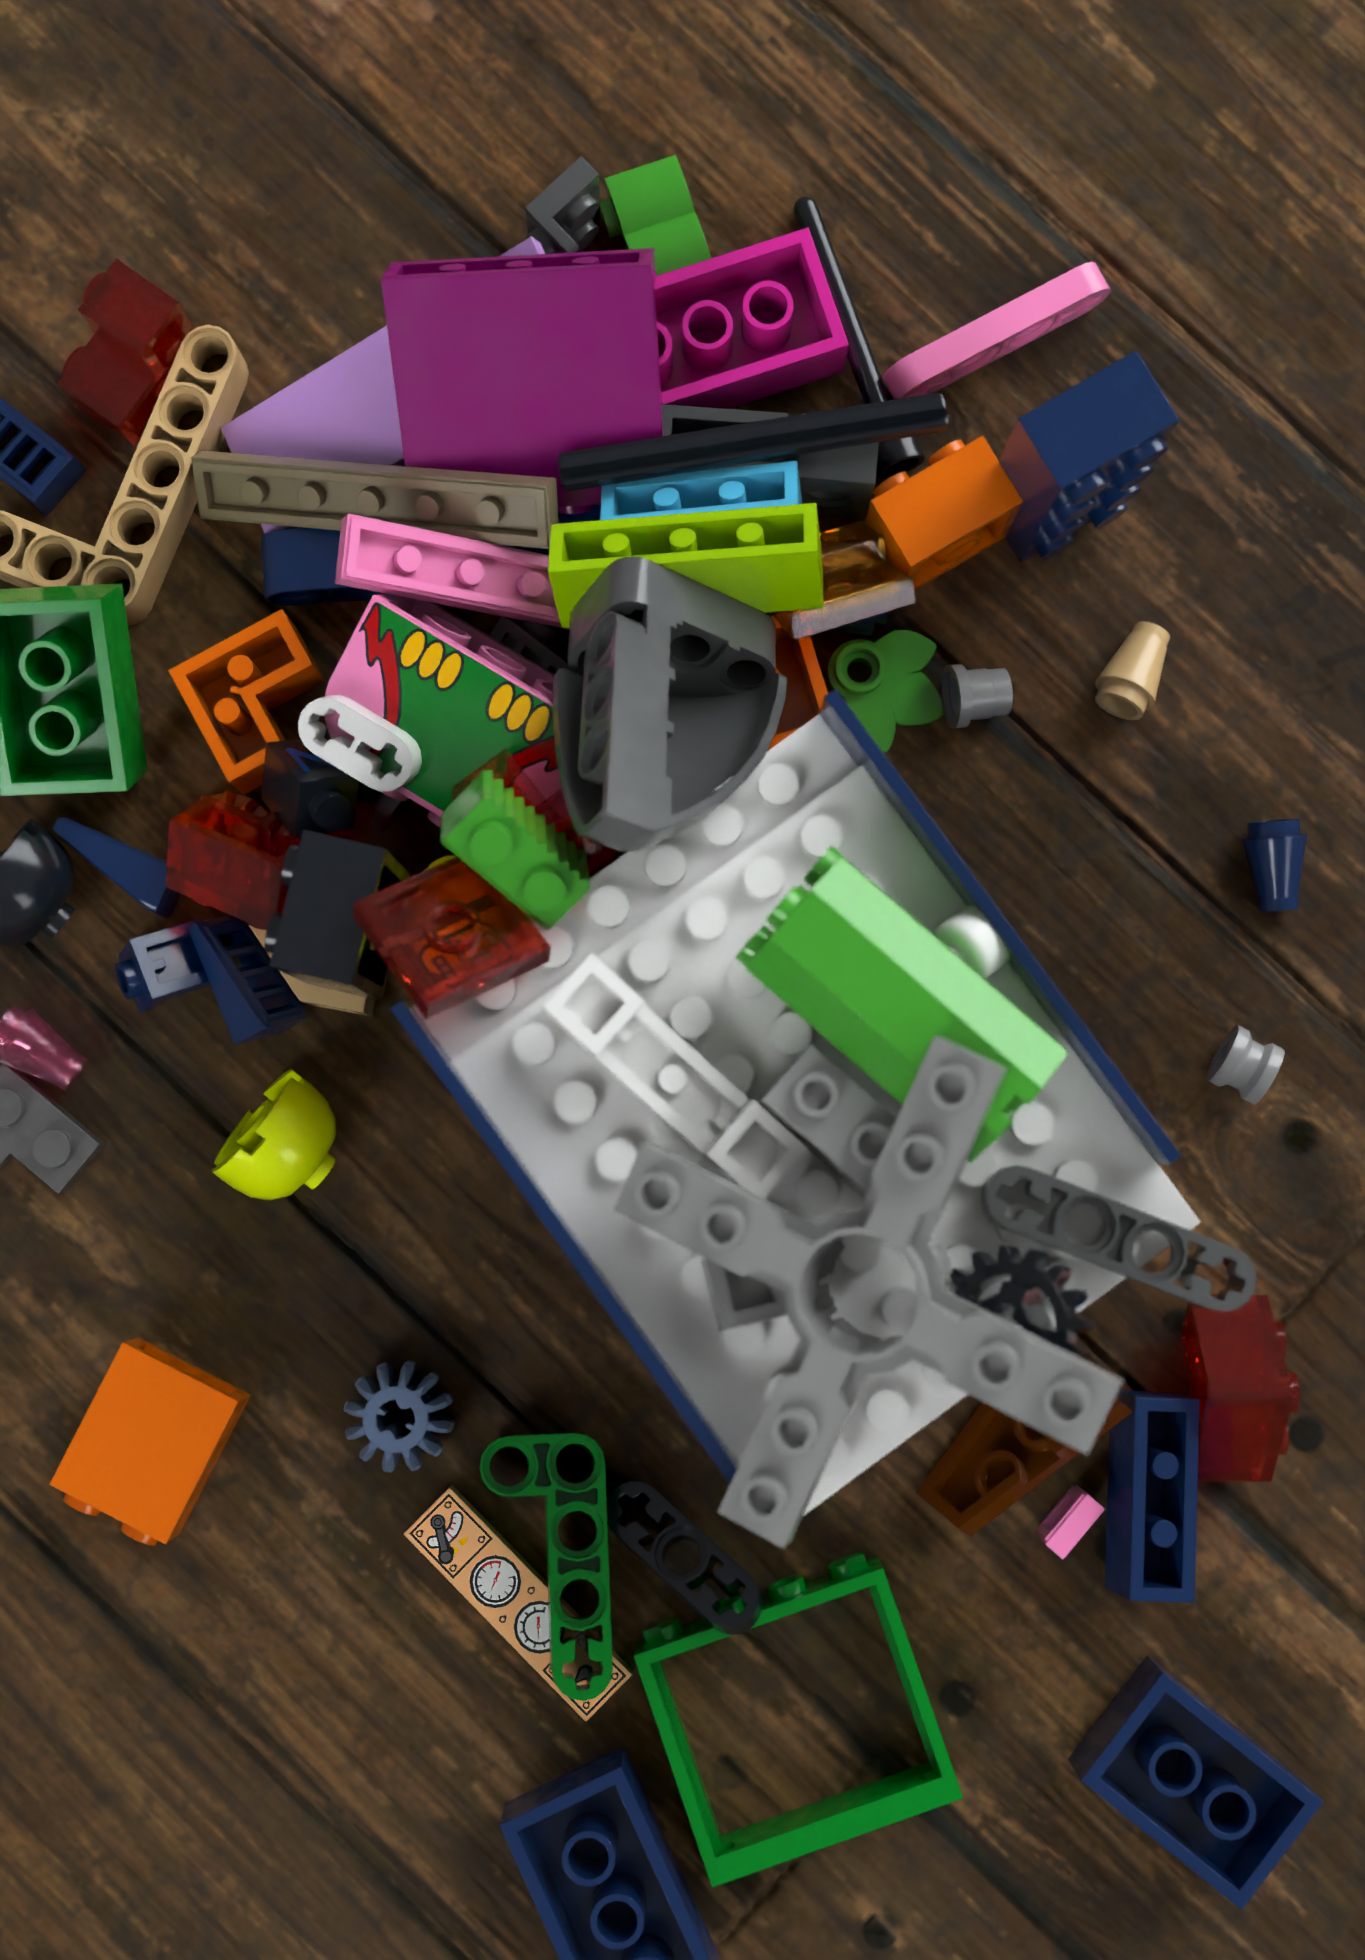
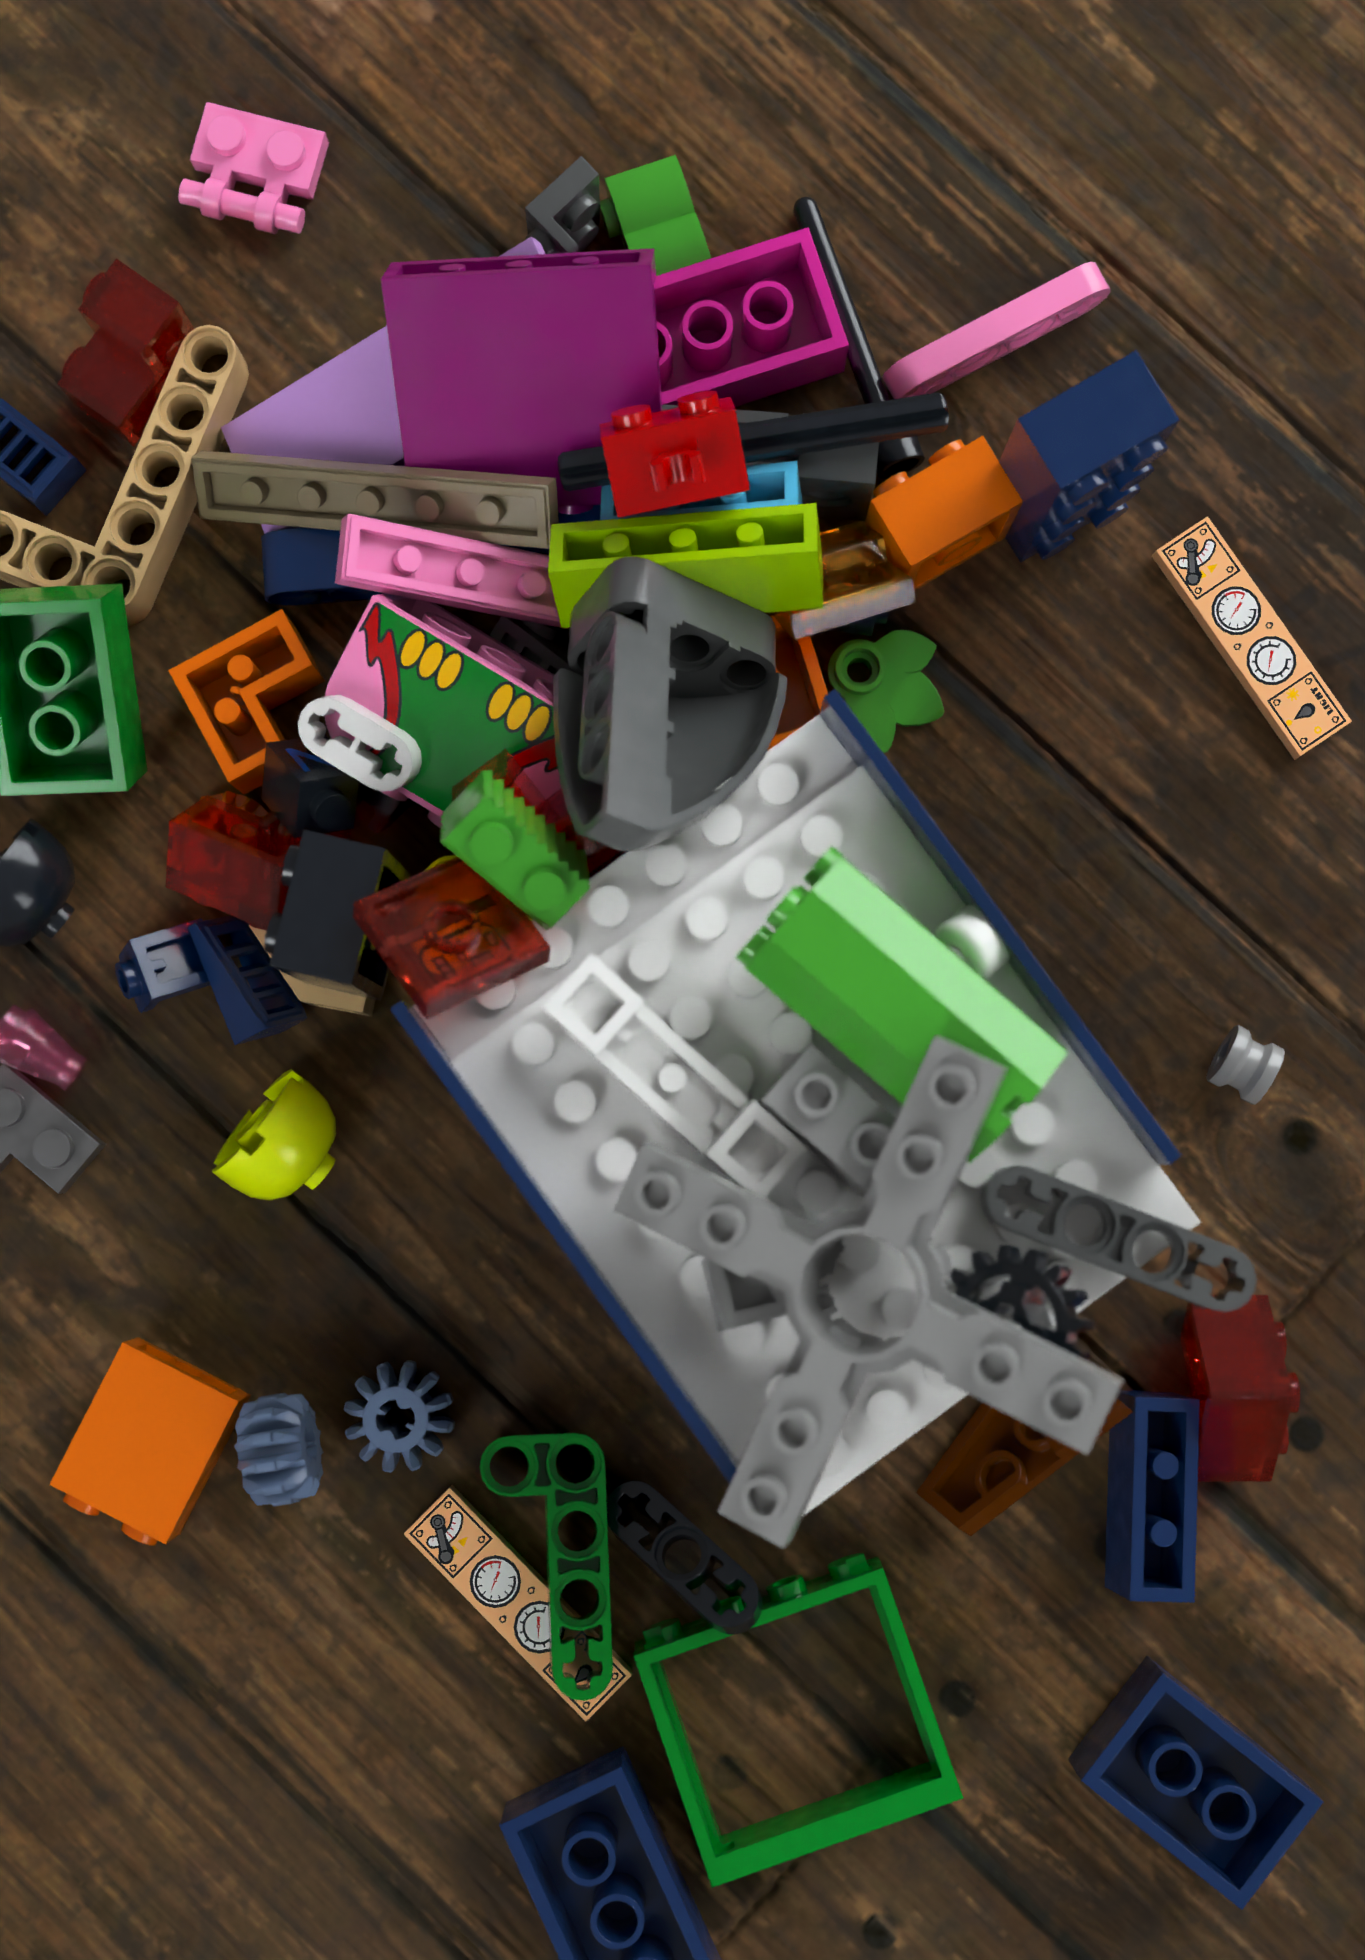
dark blue slope [53,817,189,918] -> none
light grey piece [941,664,1013,728] -> none
bright pink tile [1035,1484,1105,1559] -> none
tan cone [1095,621,1170,720] -> none
dark blue cone [1242,819,1307,911] -> none
none -> bright pink plate [178,102,329,234]
none -> sand blue gear [234,1393,324,1507]
none -> red brick [599,391,750,518]
none -> light nougat tile [1152,516,1352,760]

